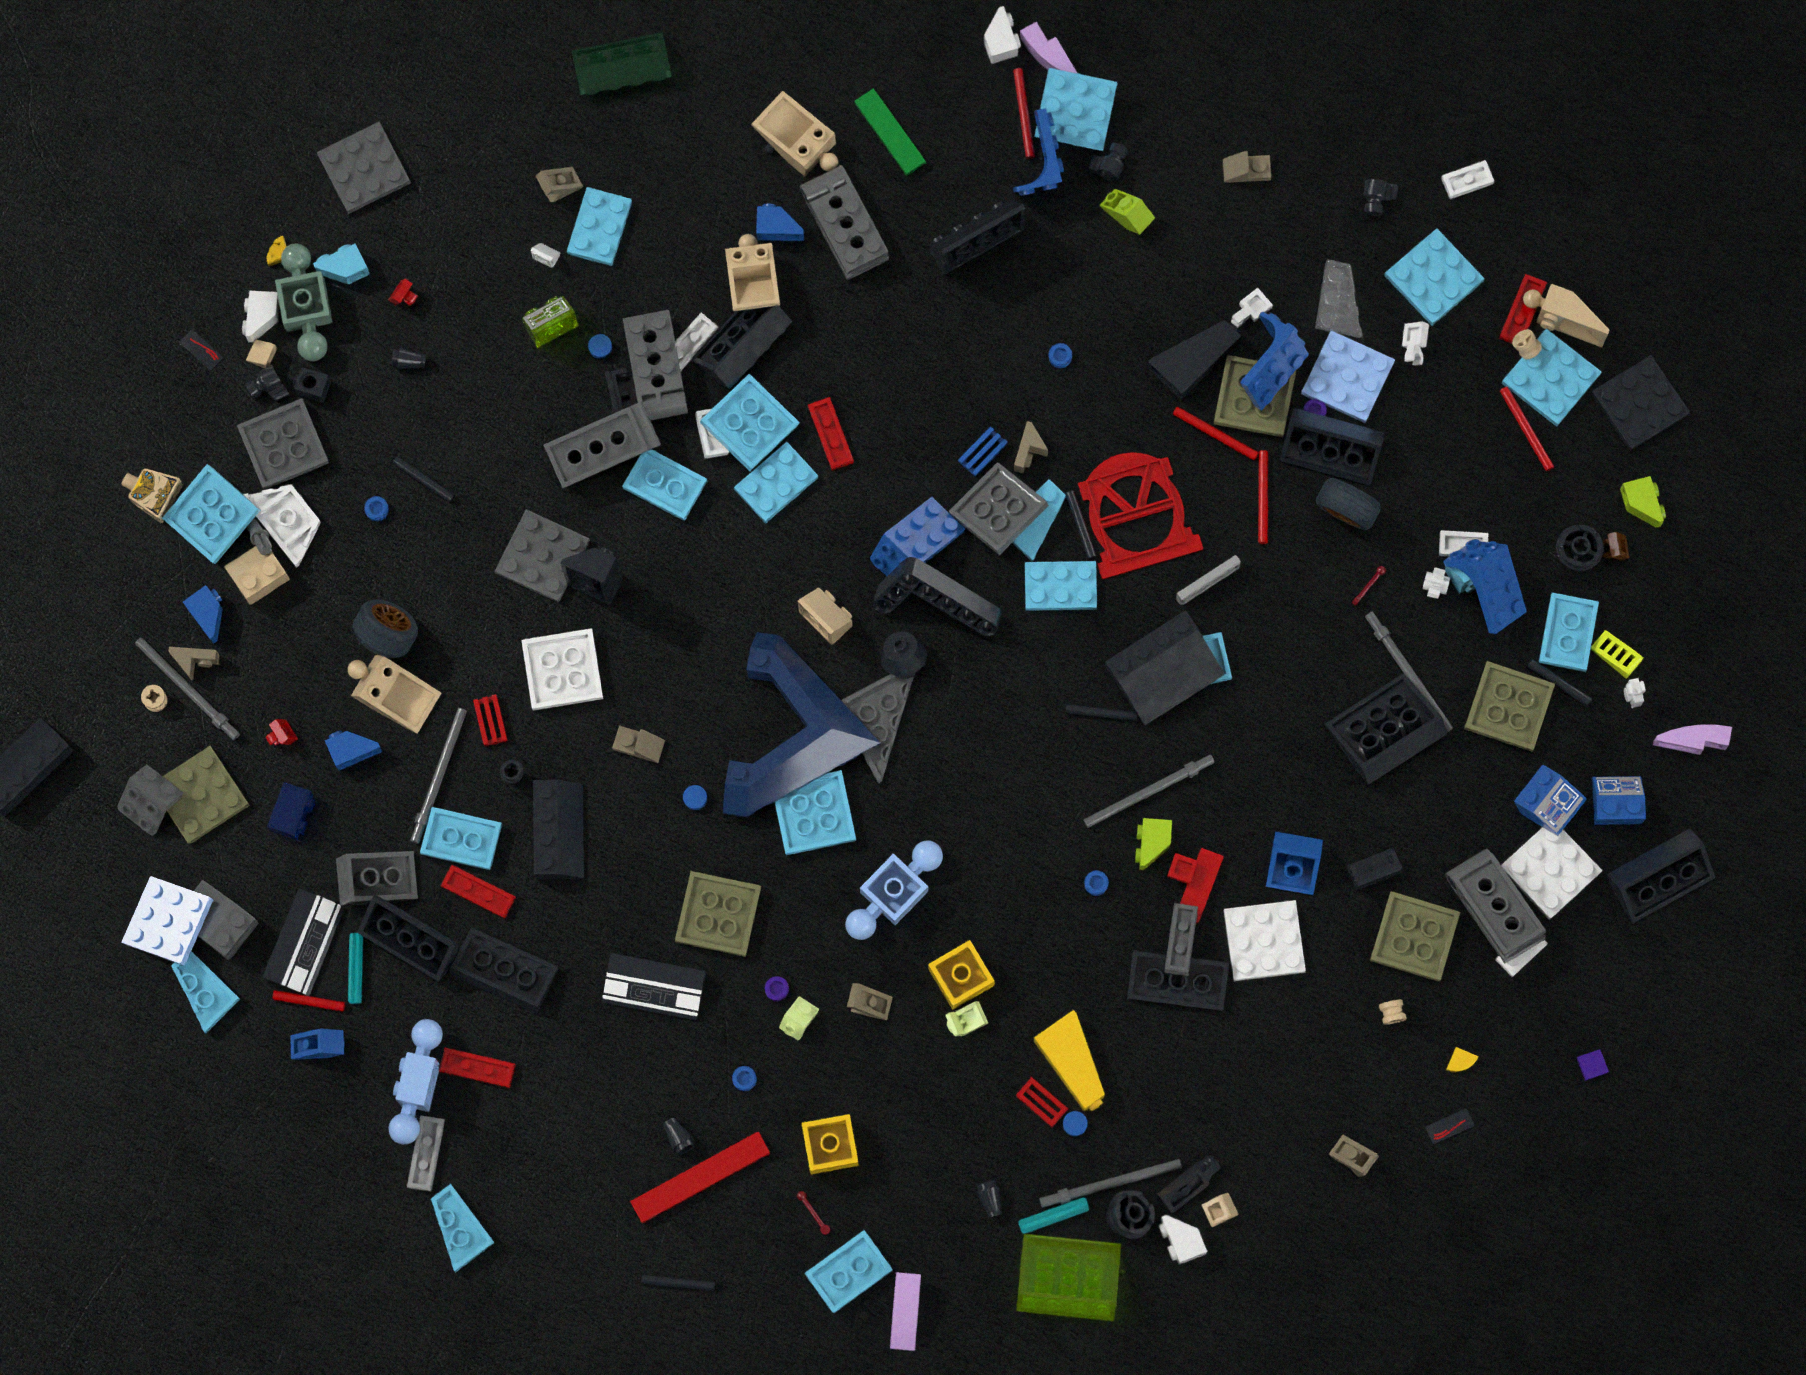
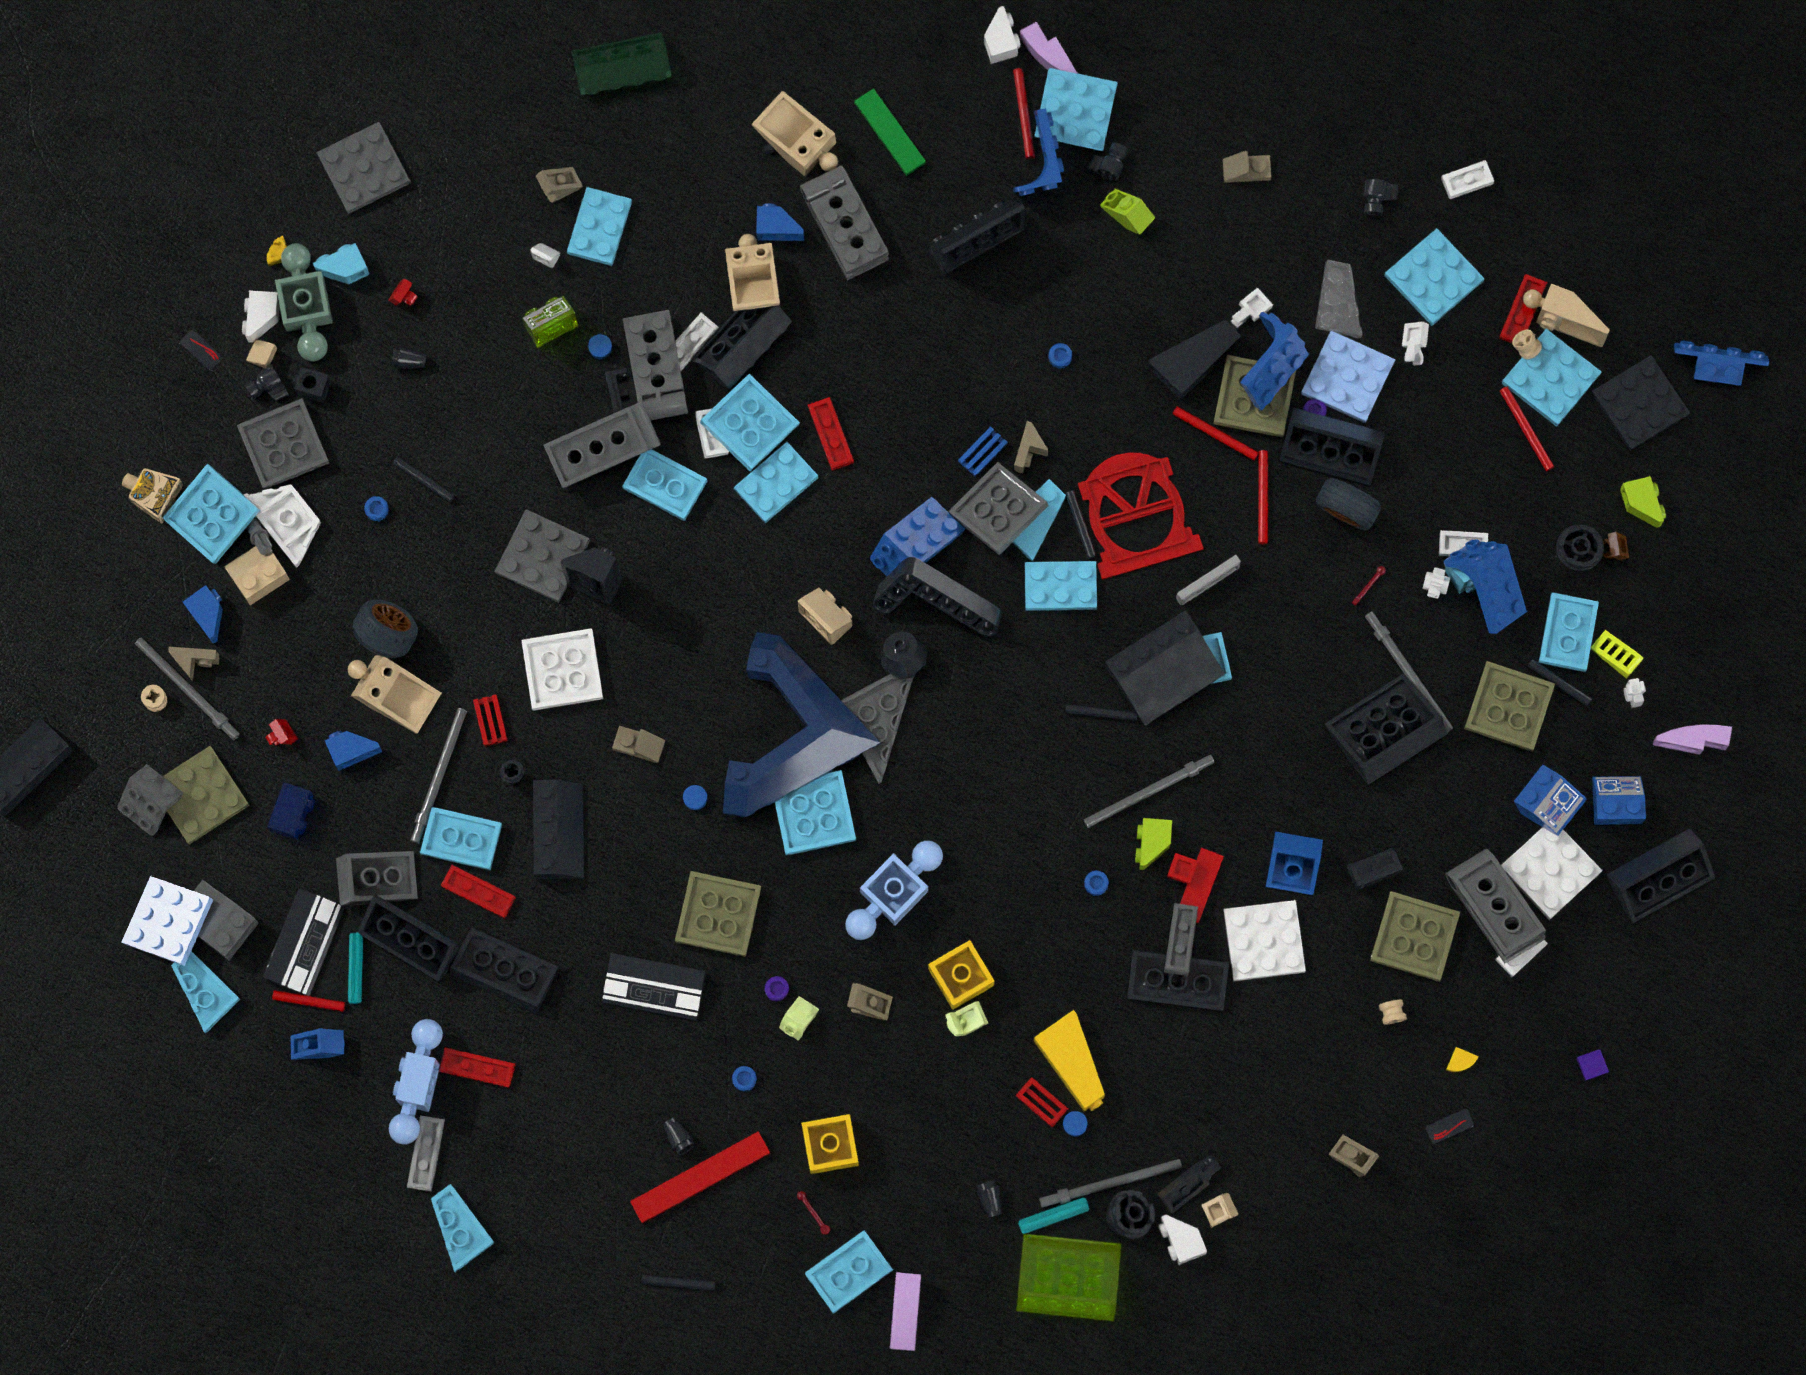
none -> blue bracket [1674,341,1769,385]

